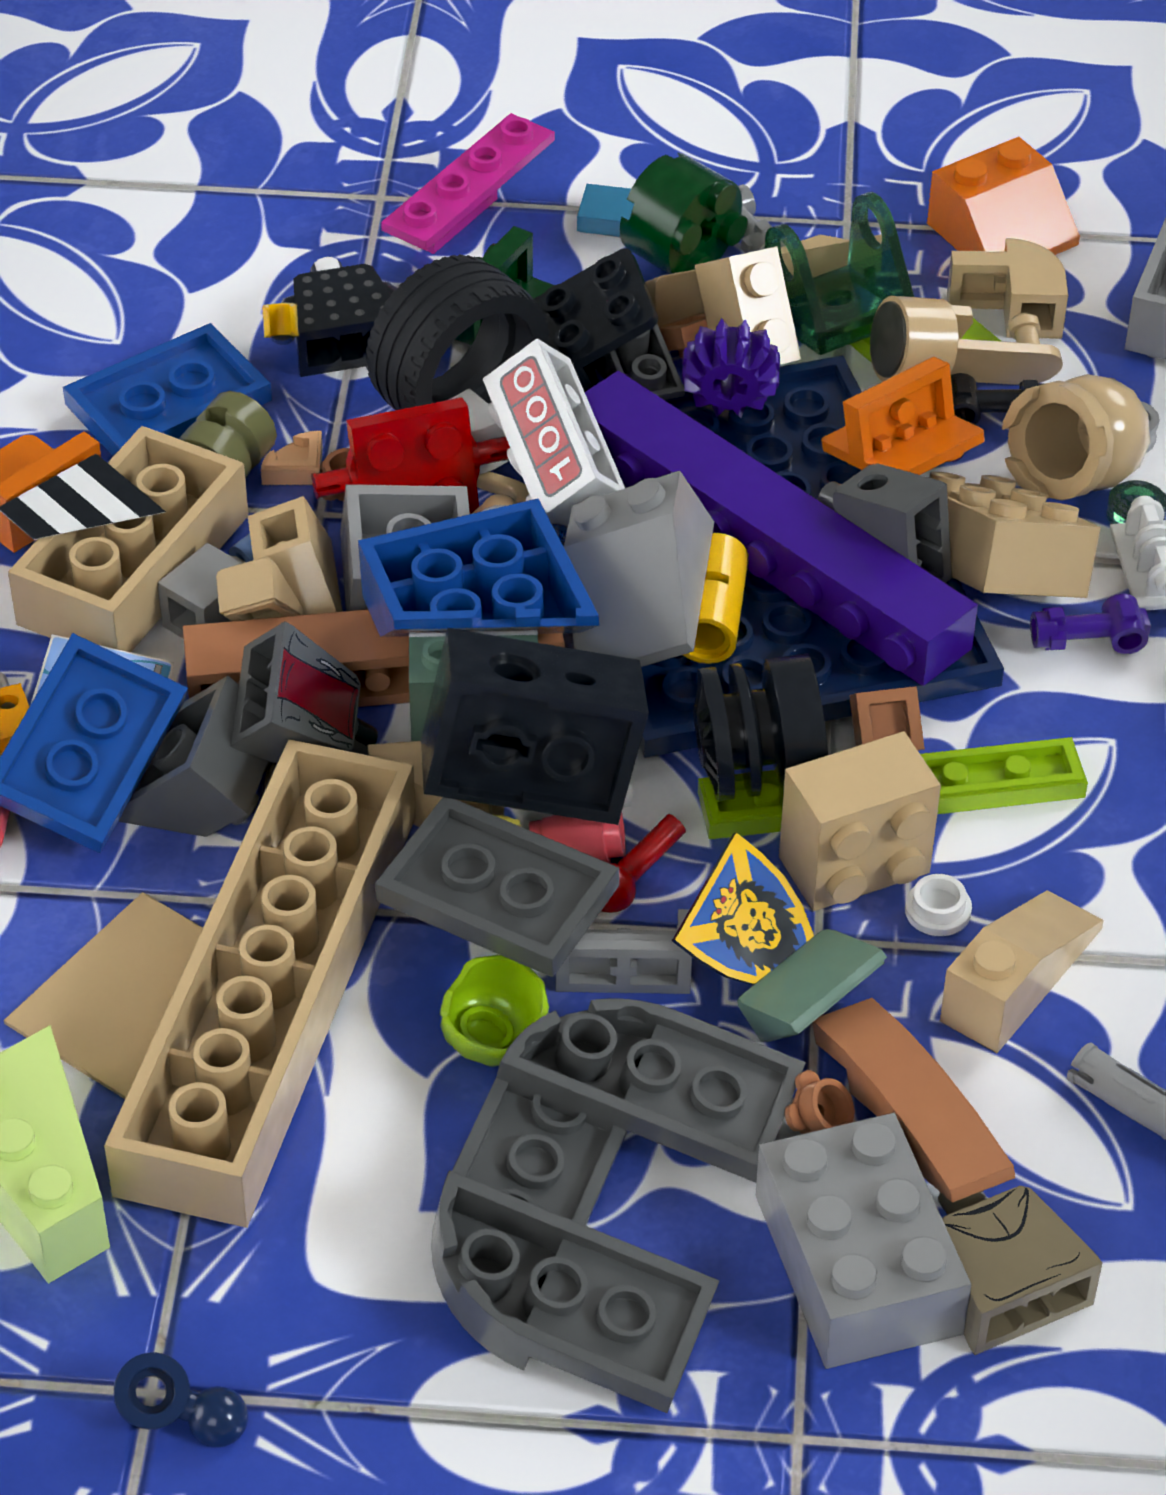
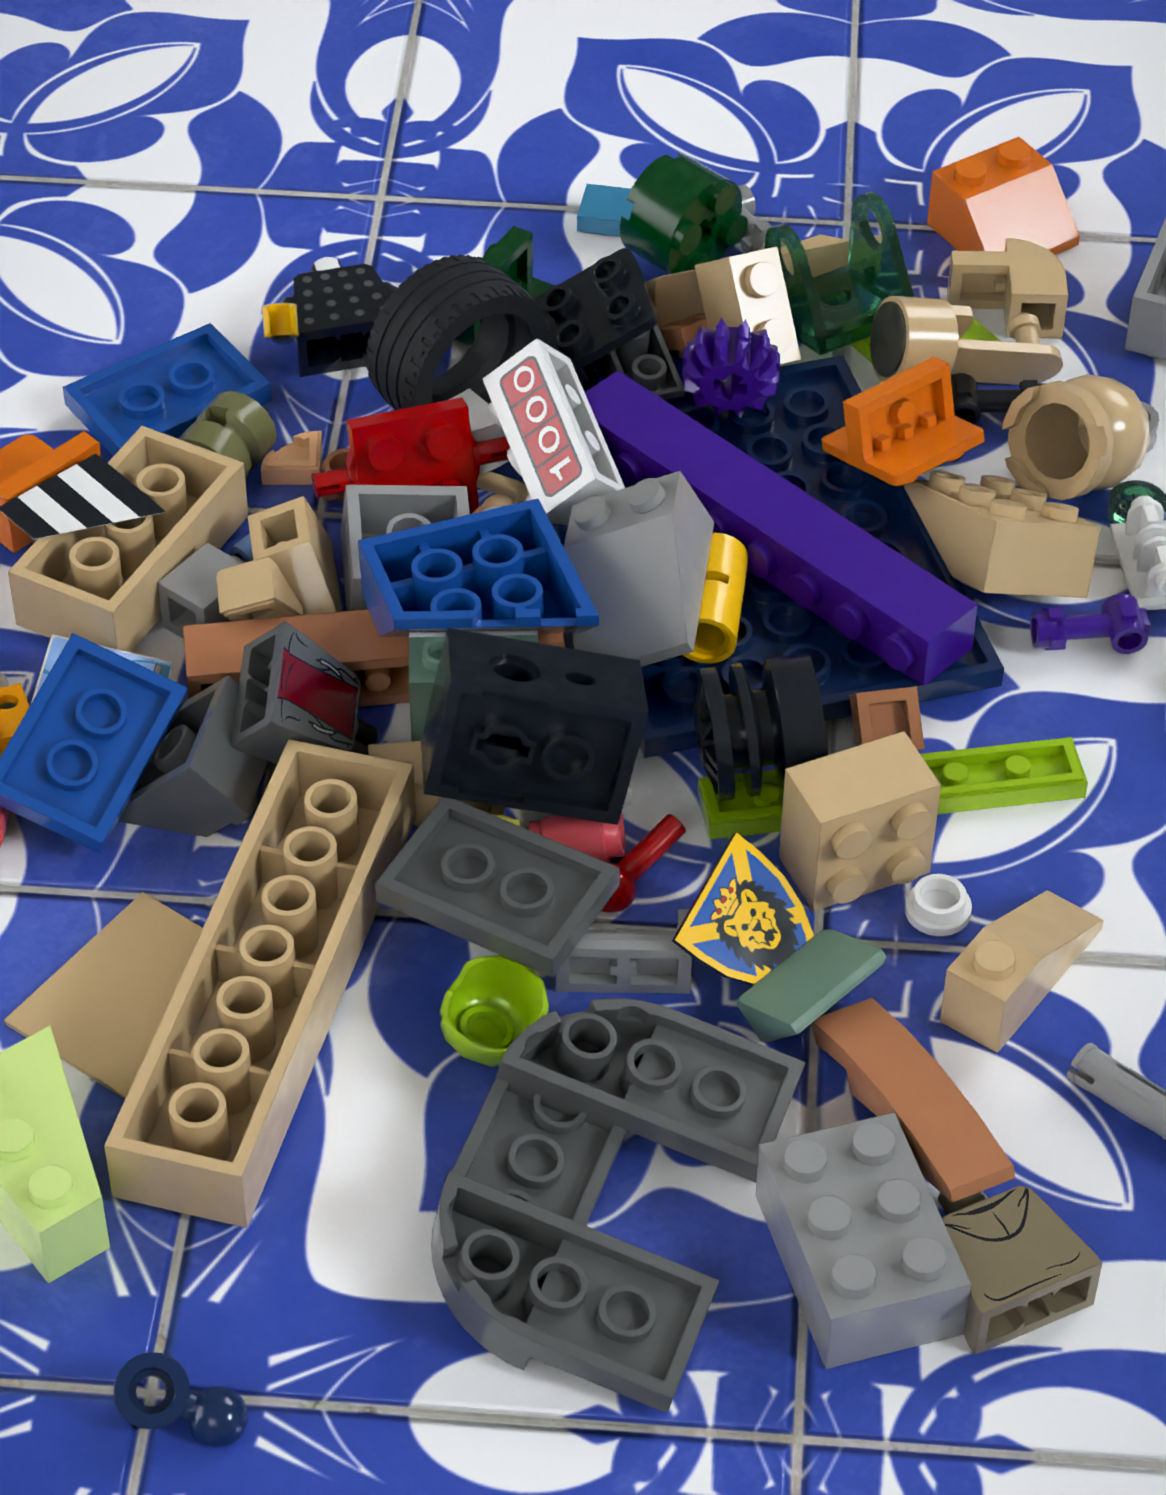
dark pink bracket [381,113,555,254] -> none
nougat plate [785,1070,855,1134] -> none
dark grey torso [817,463,952,583] -> none

